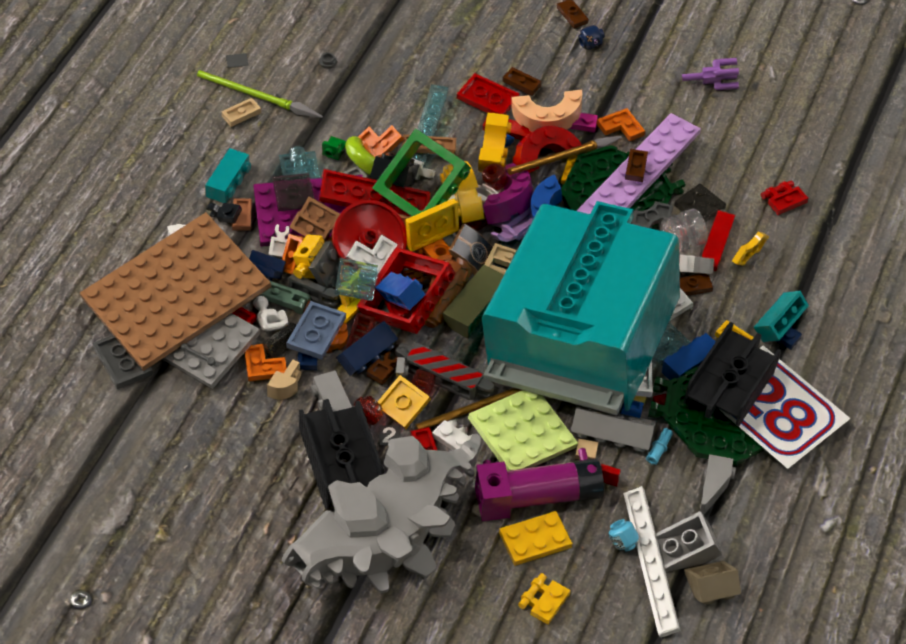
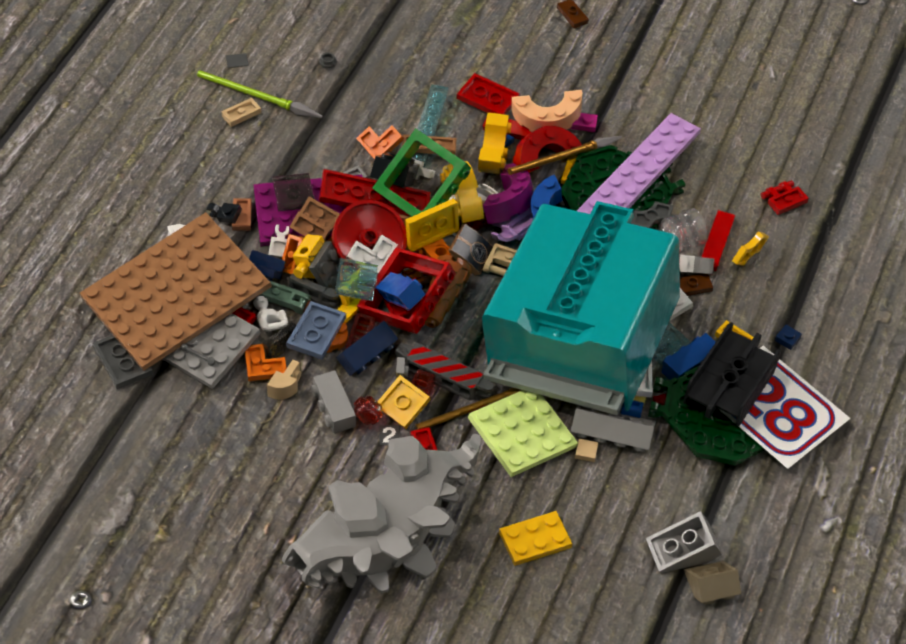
teal brick [205,148,251,203] -> none
clear light blue plate [279,146,320,182] -> none
dark blue plate [298,352,318,370] -> none
black piece [298,399,384,509] -> none
green bracket [322,136,346,161] -> none
lime cylinder [345,136,375,175] -> none
reddish brown plate [367,352,398,385] -> none
white plate [432,420,473,451] -> none
olive brick [443,265,504,338] -> none
magenta piece [475,448,604,522] -> none
clear red head [482,163,508,191] -> none
reddish brown plate [503,67,542,96] -> none
yellow plate [518,573,571,625] -> none
dark blue head [578,25,605,50] -> none
orange plate [596,108,645,141] -> none
red tile [601,464,621,487] -> none
medium azure head [608,519,639,551] -> none
white tile [623,486,681,638] -> none
reddish brown plate [625,149,648,182] -> none
medium azure axle [646,428,673,465] -> none
clear smoke plate [674,184,726,226] -> none
medium lavender plant [682,58,739,90] -> none
light grey slope [700,454,736,515] -> none
teal brick [754,291,809,342] -> none

